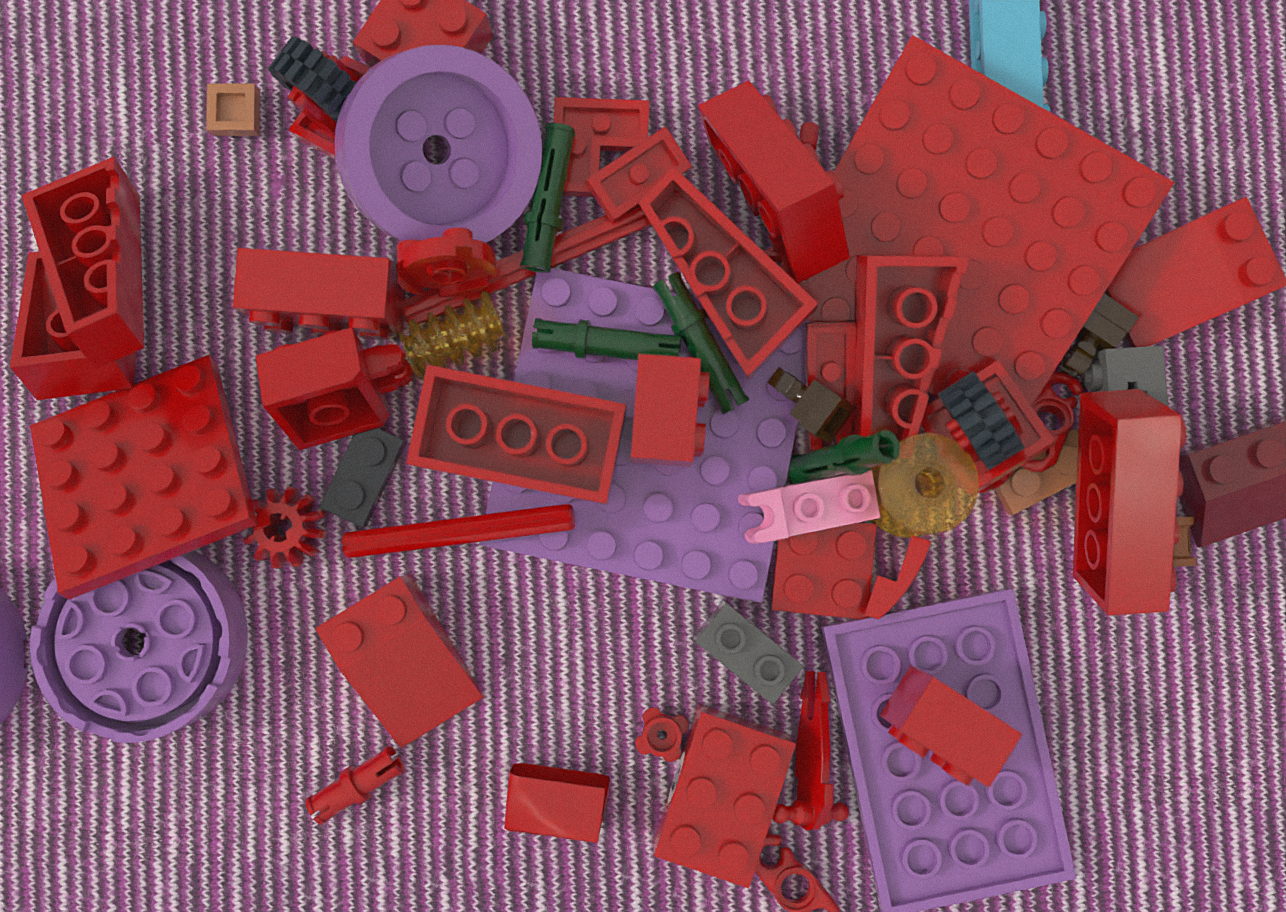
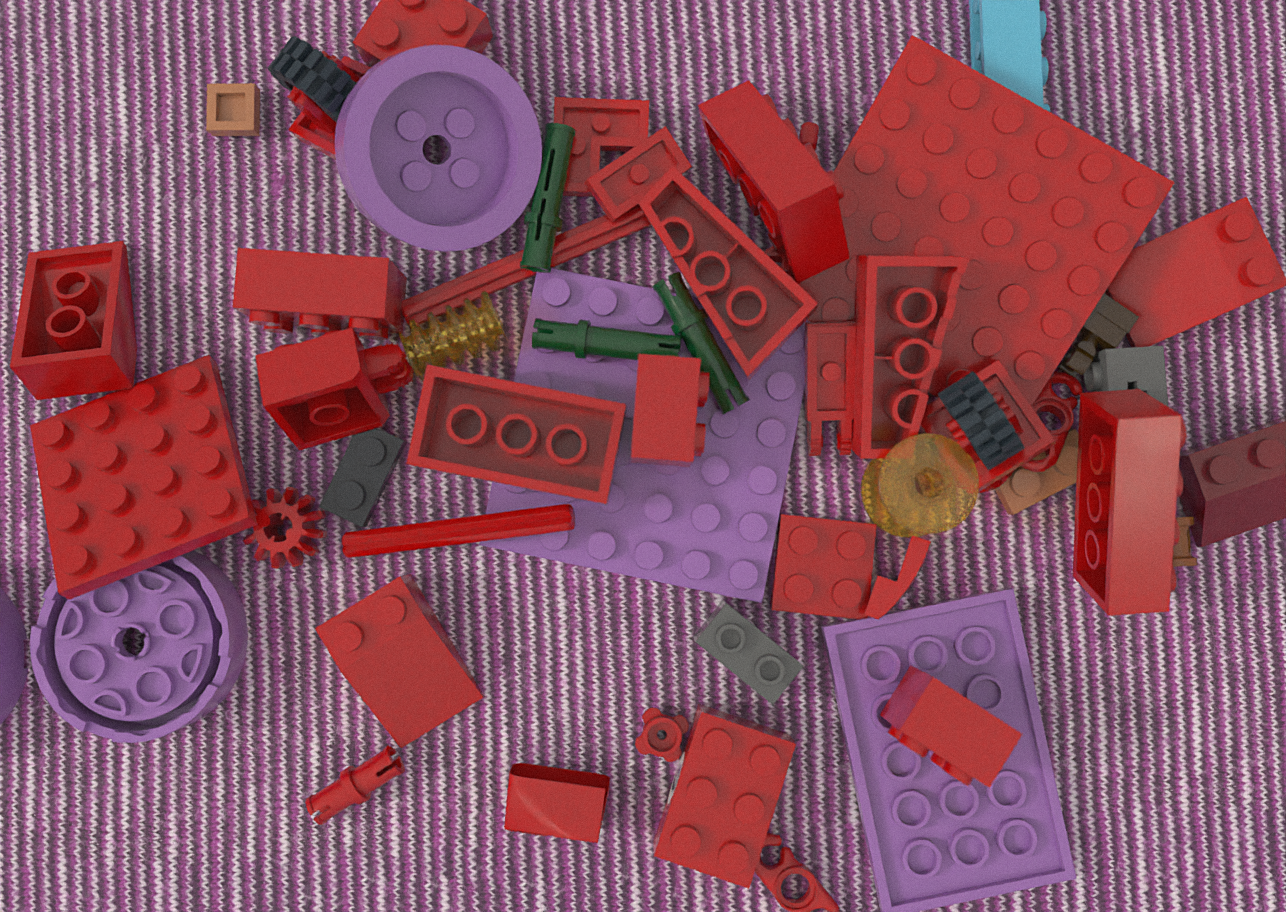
red wedge [21,156,144,369] -> none
red plate [396,227,497,297] -> none
bright pink plate [738,470,880,543] -> none
dark brown piece [767,367,857,443] -> none
red piece [772,671,850,830] -> none
dark green pin [787,430,900,484] -> none

